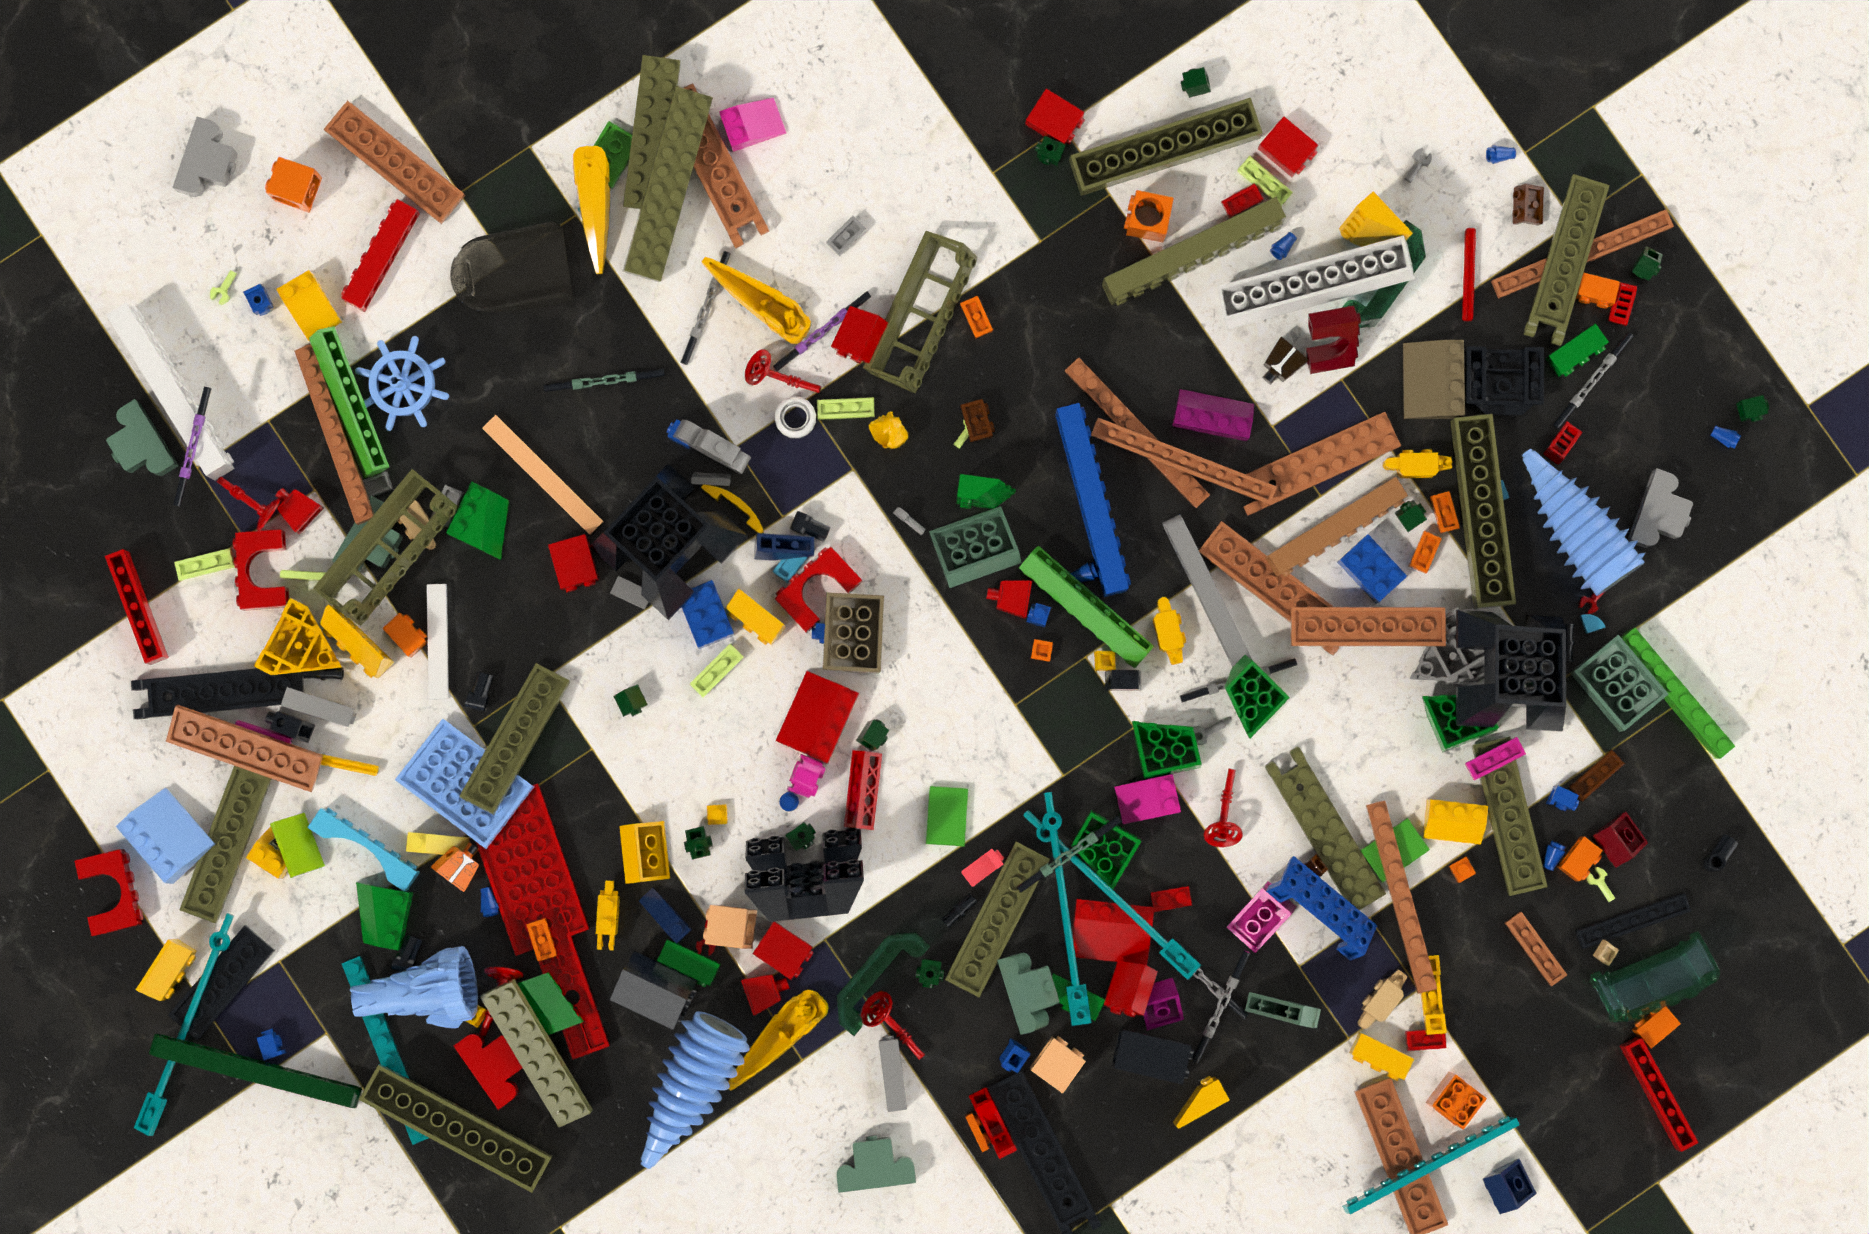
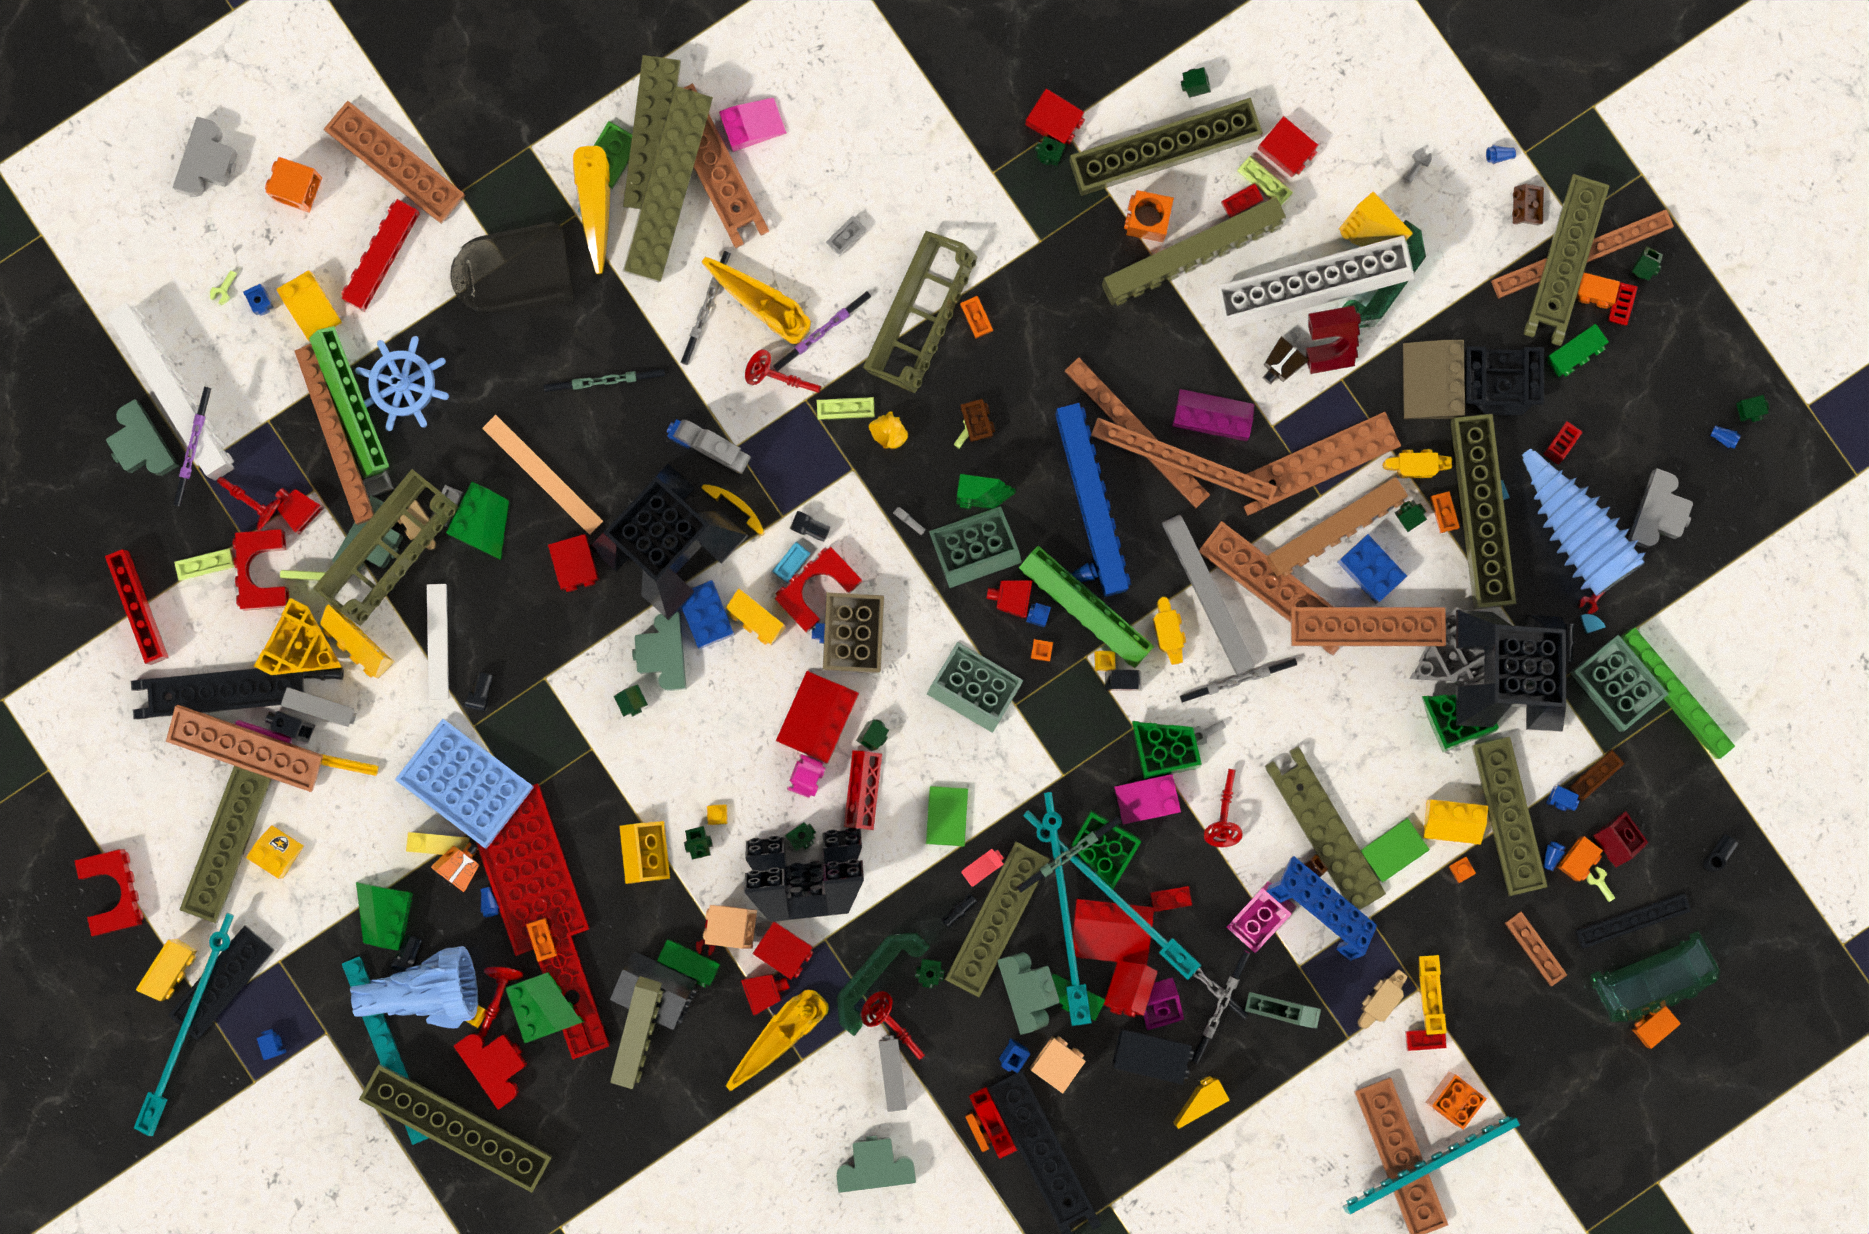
light blue slope [116,788,215,884] -> none
dark green beam [149,1034,362,1108] -> none
lime tile [270,813,325,878] -> none
medium azure arch [307,807,420,891] -> none
orange brick [382,613,428,658] -> none
olive plate [459,663,570,815] -> none
plate [480,979,593,1127] -> none
yellow hinge [596,880,620,950] -> none
light grey tile [610,576,649,610] -> none
dark blue slope [639,888,692,944] -> none
light blue cone [641,1011,750,1169] -> none
yellowish green plate [690,644,744,698] -> none
light grey tile [691,472,731,486] -> none
dark blue slope [754,533,814,561] -> none
white wheel [775,397,816,438] -> none
blue plate [779,792,799,811] -> none
red brick [831,306,888,364] -> none
green wedge [1224,655,1290,739] -> none
blue cone [1270,232,1297,260] -> none
yellow brick [1349,1032,1414,1081] -> none
nougat plate [1366,800,1437,994] -> none
orange plate [1408,531,1442,574] -> none
red axle [1462,228,1476,321] -> none
dark pink plate [1465,737,1526,780] -> none
dark blue slope [1482,1159,1537,1214] -> none
piece [1553,332,1634,429] -> none
tan tile [1593,940,1619,966] -> none
red brick [1620,1037,1699,1152] -> none
none -> olive brick [610,976,664,1089]
none -> sand green brick [632,612,686,691]
none -> sand green slope [927,642,1024,733]

